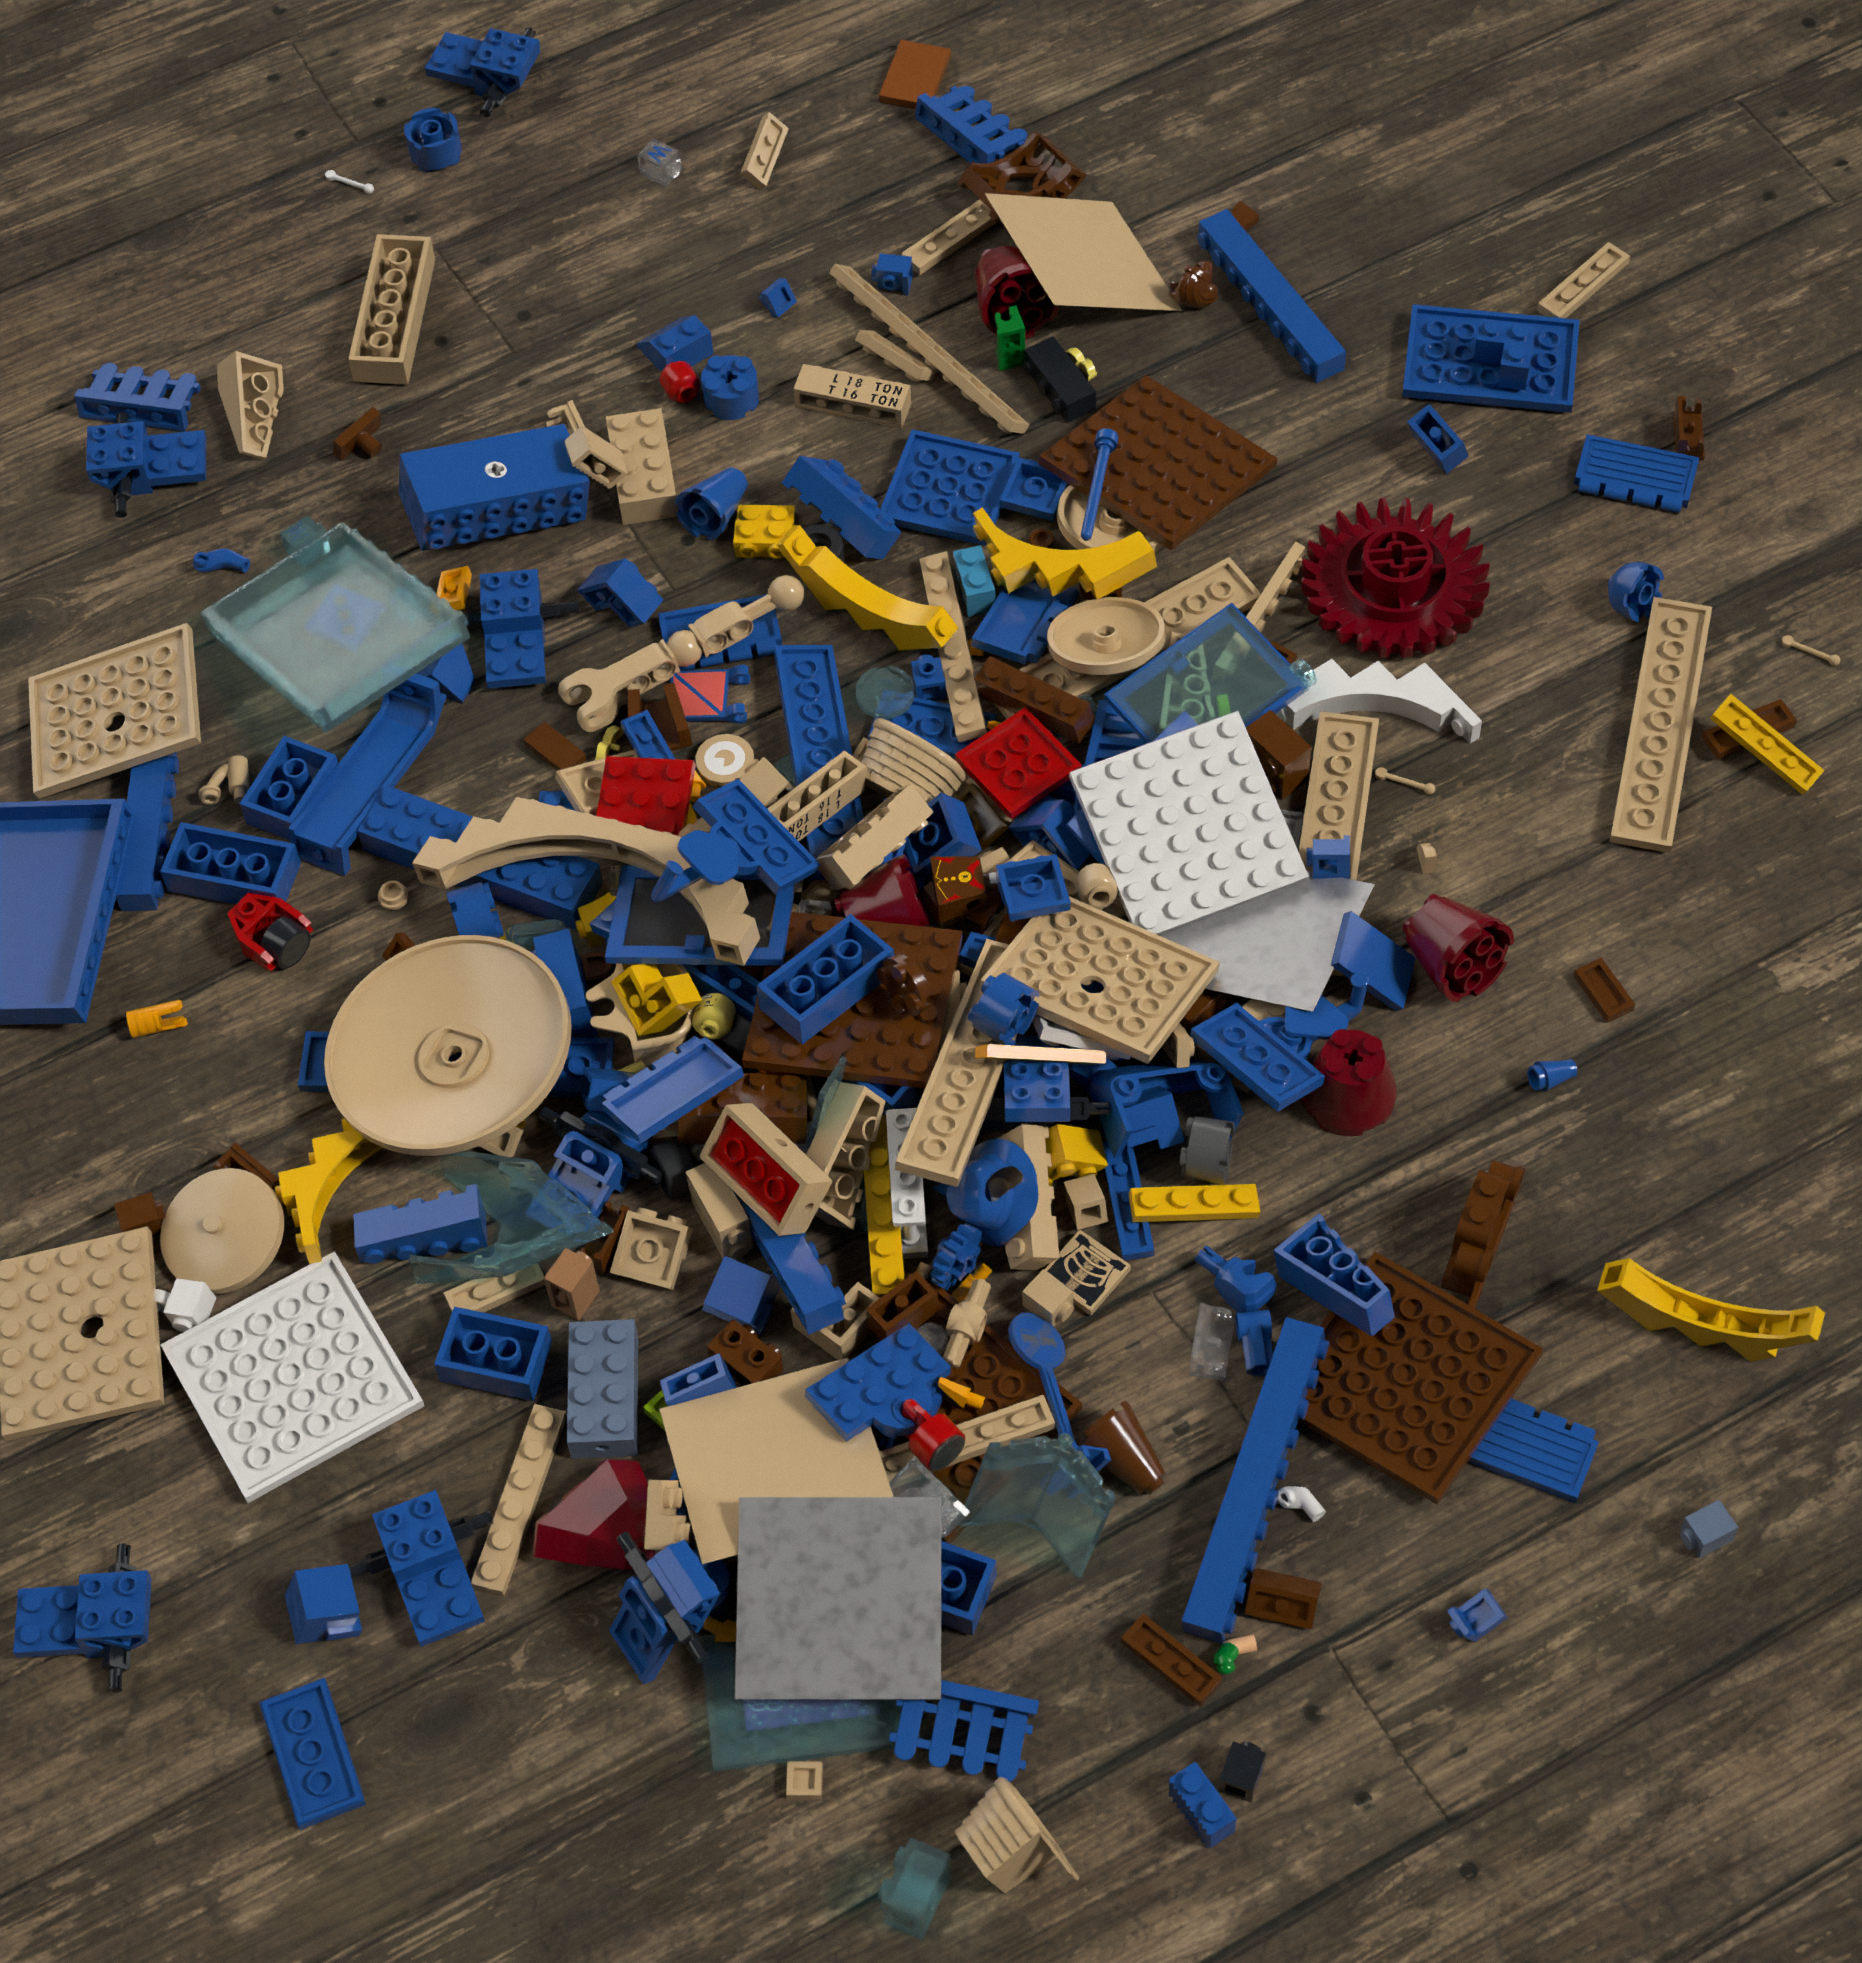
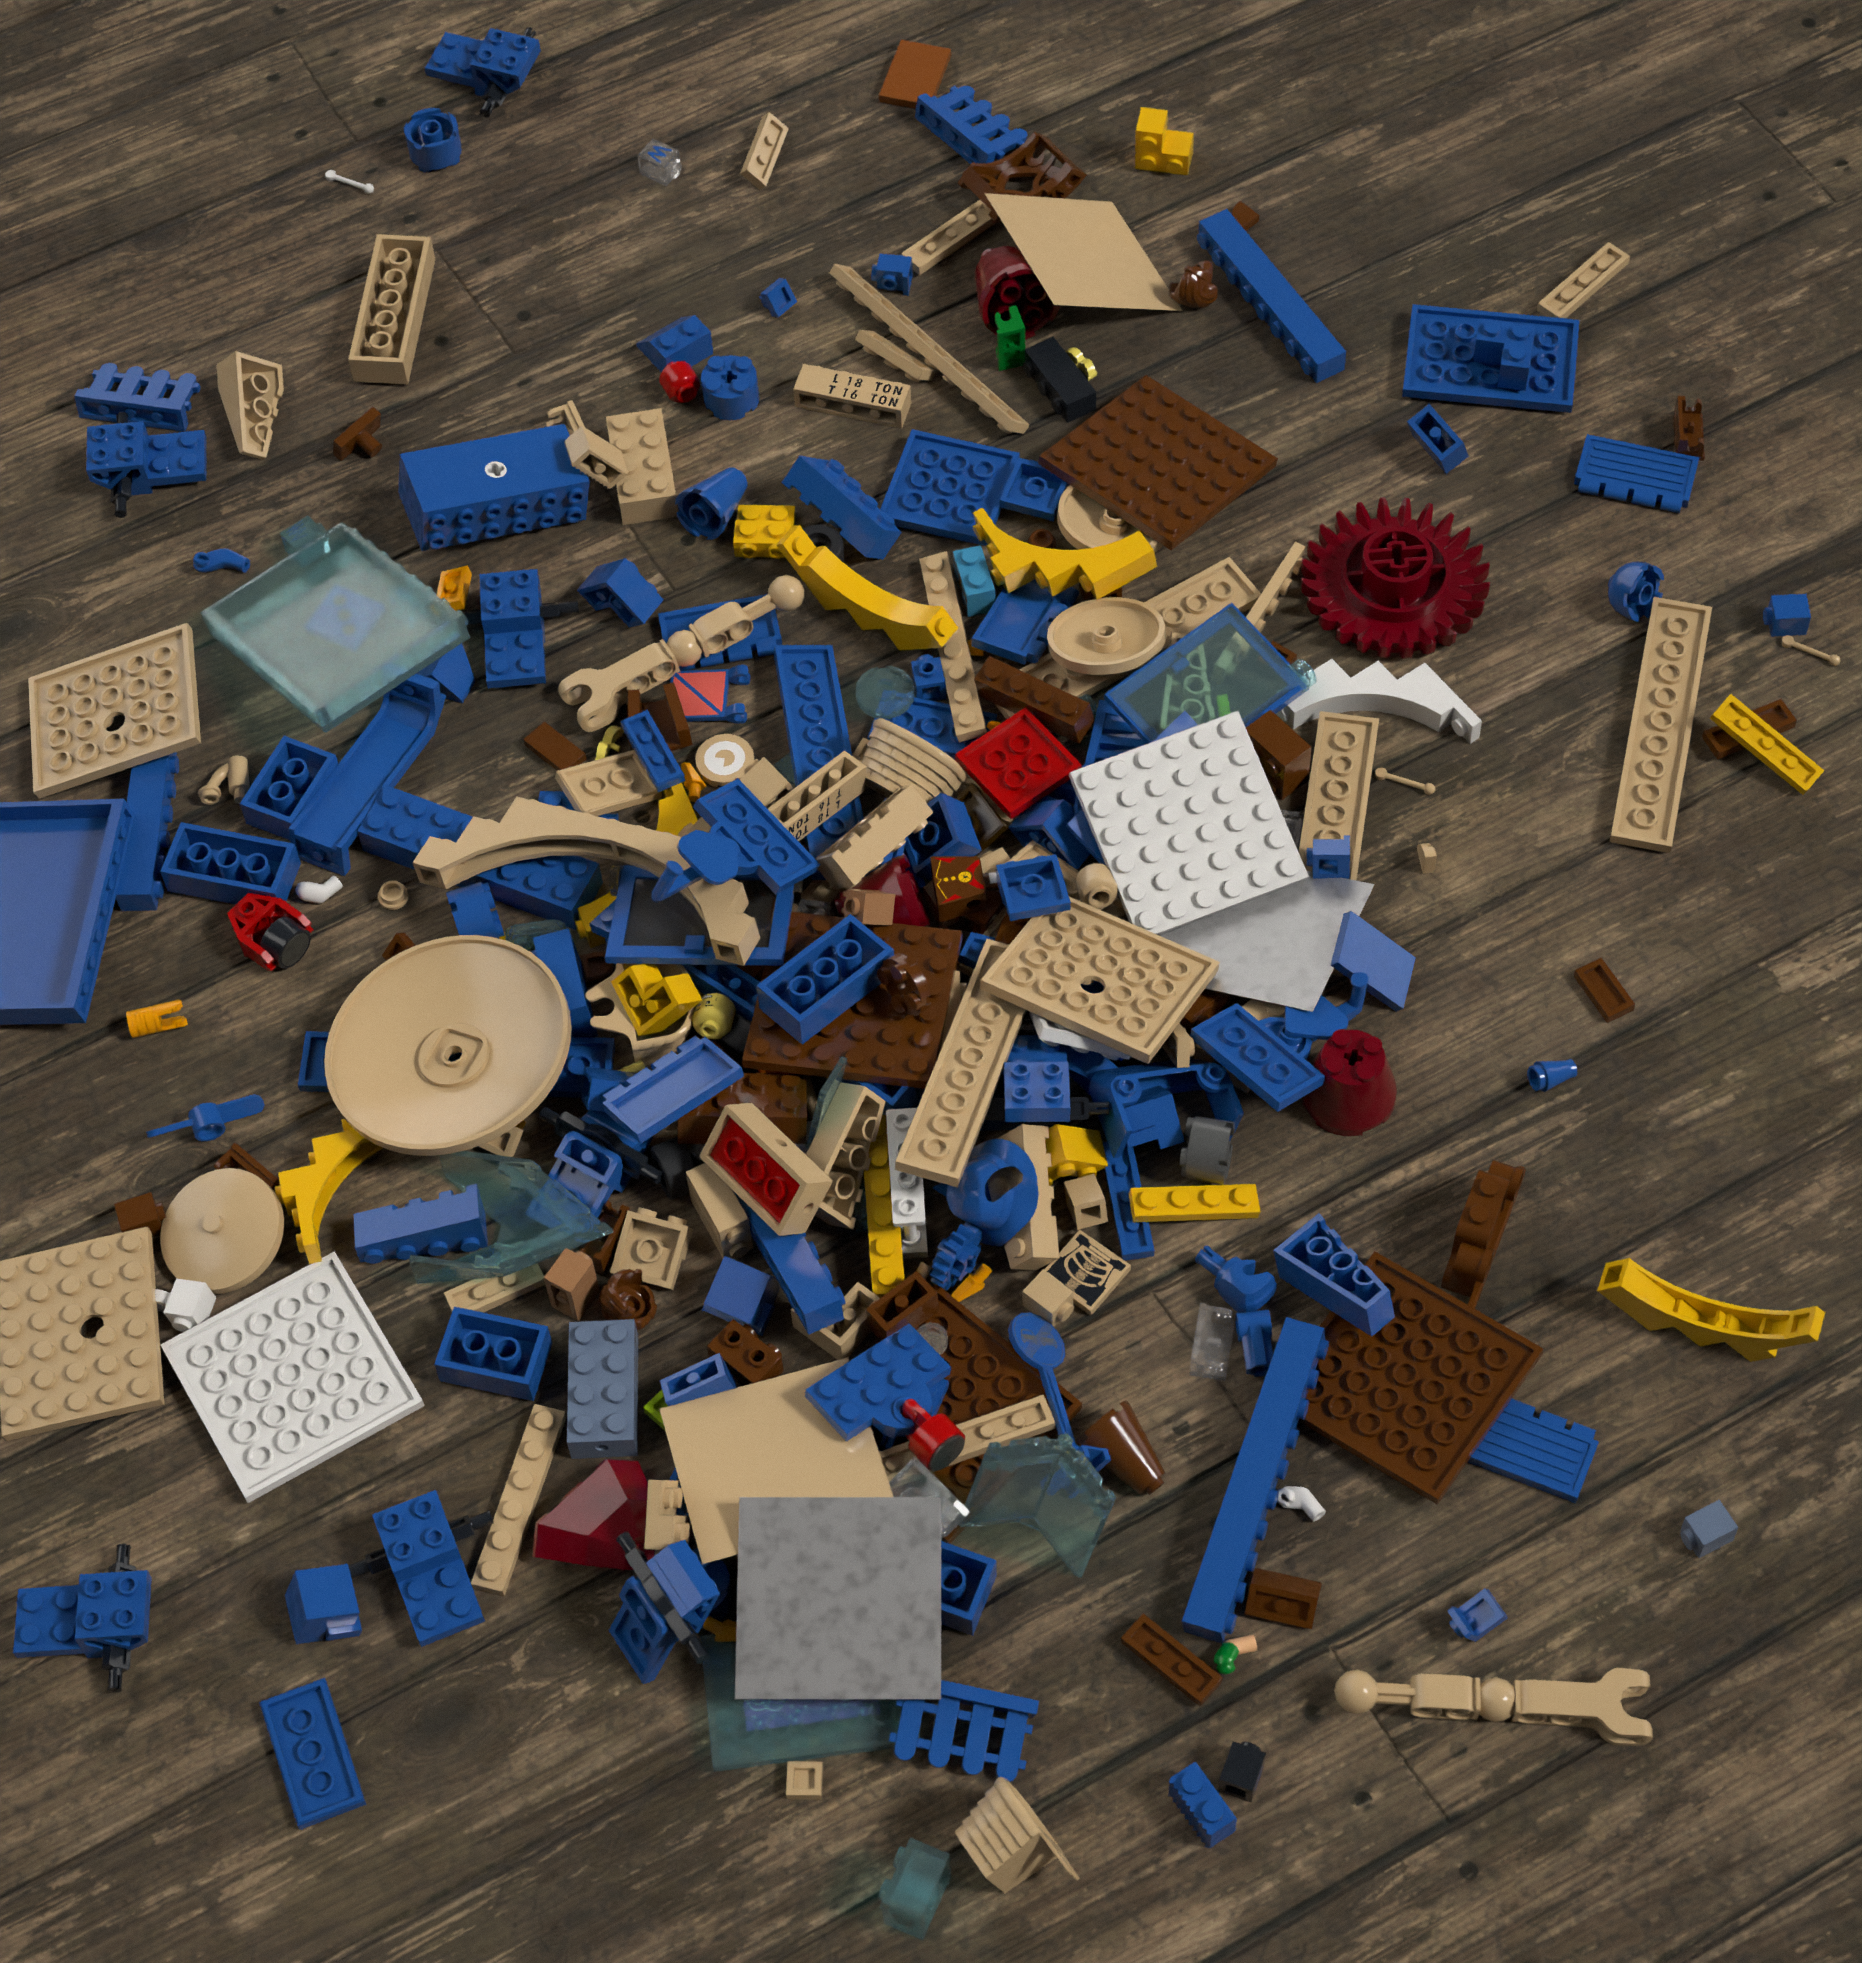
red plate [596,756,696,836] -> none
light orange bar [938,1377,985,1410] -> none
tan axle [943,1279,991,1368] -> none
blue brick [967,973,1040,1046] -> none
tile [975,1044,1106,1065] -> none
blue piece [1081,428,1119,541] -> none
dark red cone [1403,894,1514,1002] -> none
none -> blue piece [146,1094,264,1141]
none -> white arm [295,876,343,904]
none -> reddish brown hair [599,1269,657,1330]
none -> medium nougat brick [841,889,895,925]
none -> yellow brick [1135,107,1194,176]
none -> tan piece [1334,1668,1653,1746]
none -> blue brick [1763,594,1811,637]

